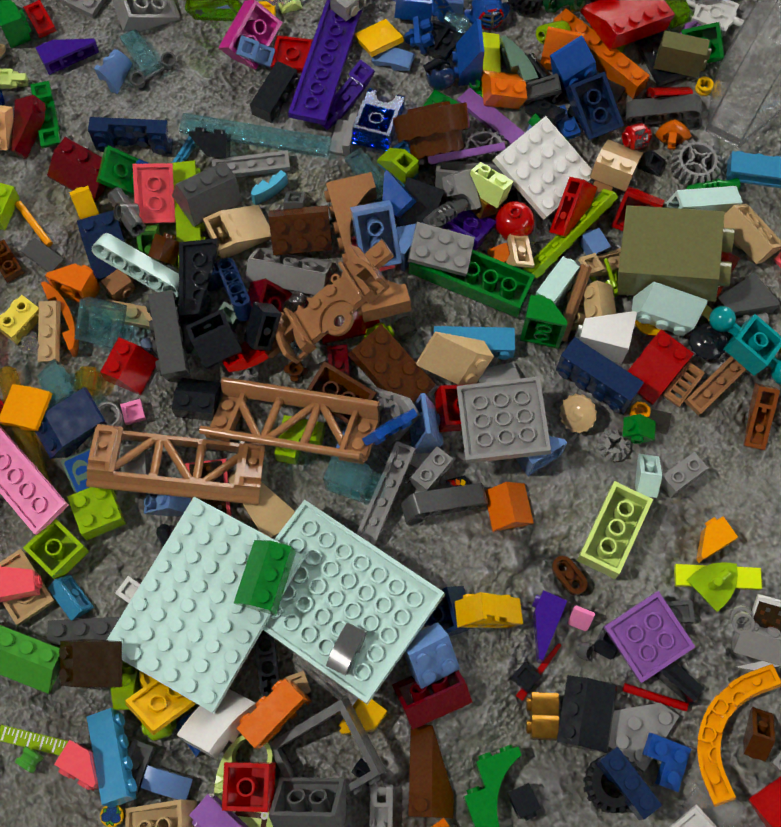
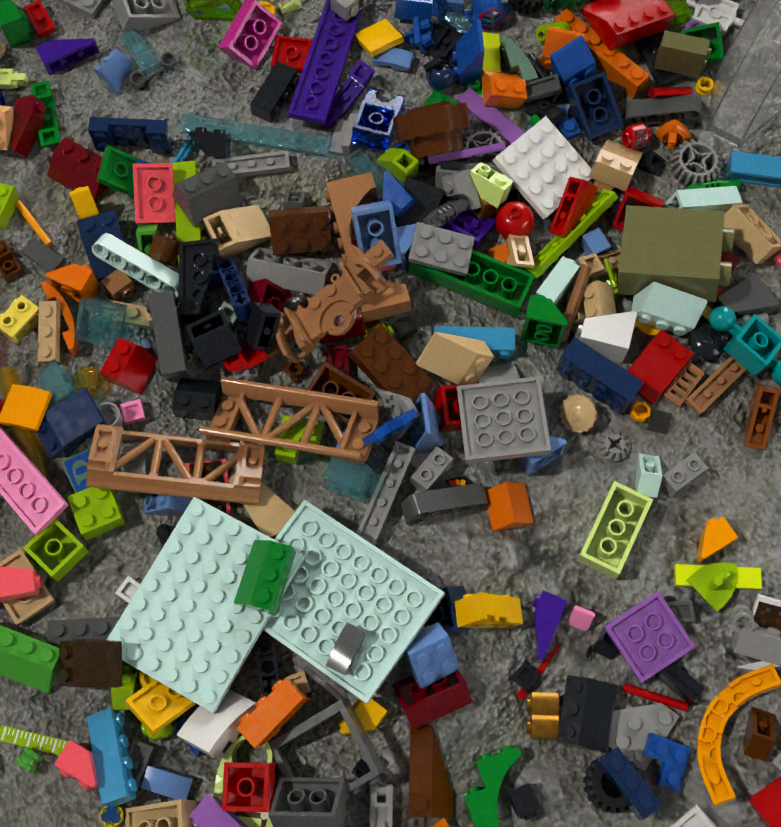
dark azure slope [48,575,94,621] -> none
dark grey piece [108,188,146,236] -> none
medium blue slope [236,35,275,68] -> none
medium azure slope [251,170,288,205] -> none
reddish brown plate [552,556,588,595] -> none
green brick [623,414,655,444] -> none

